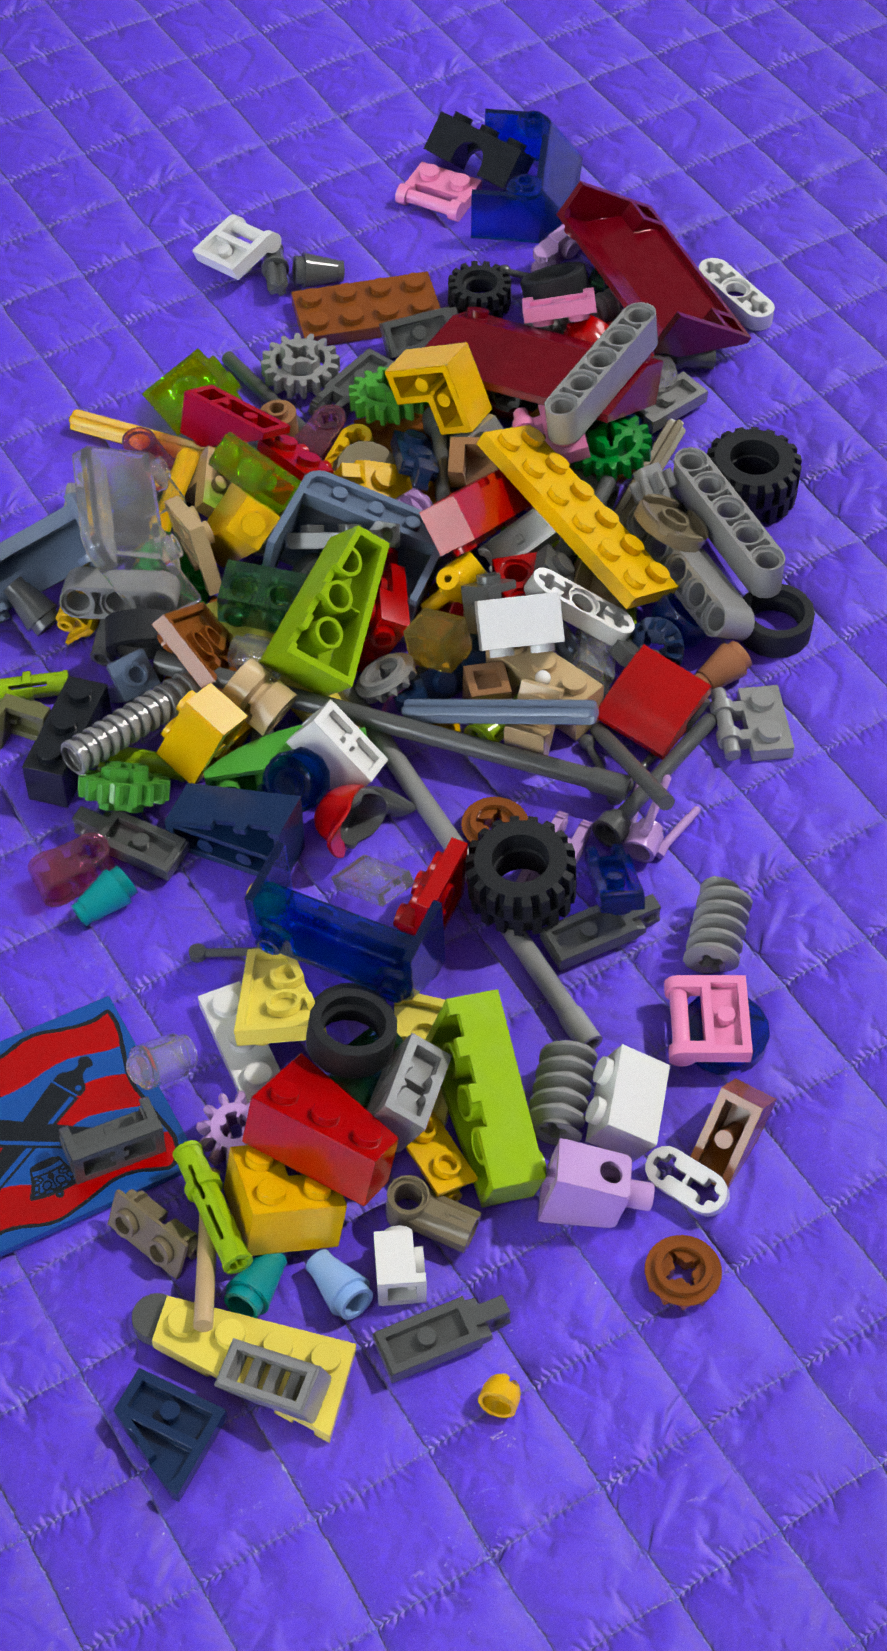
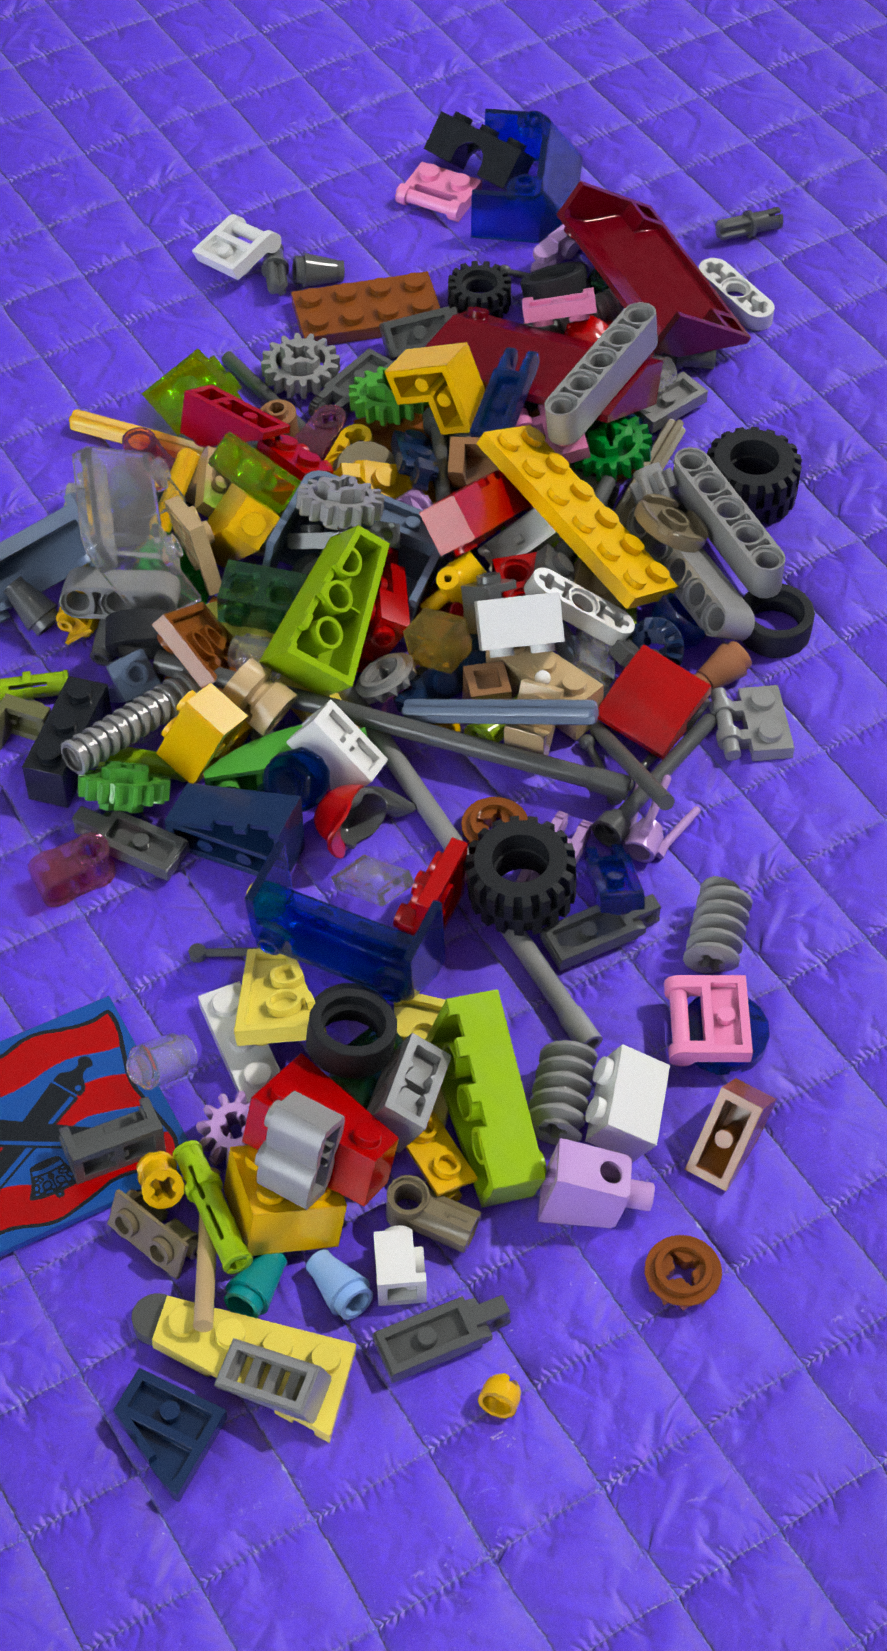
teal cone [71,866,138,927] -> none
white beam [645,1146,730,1217] -> none
none -> yellow bush [136,1151,185,1209]
none -> light grey brick [255,1091,345,1210]
none -> light grey gear [296,474,385,530]
none -> clear blue hinge [470,347,540,437]
none -> dark grey axle [715,207,784,240]

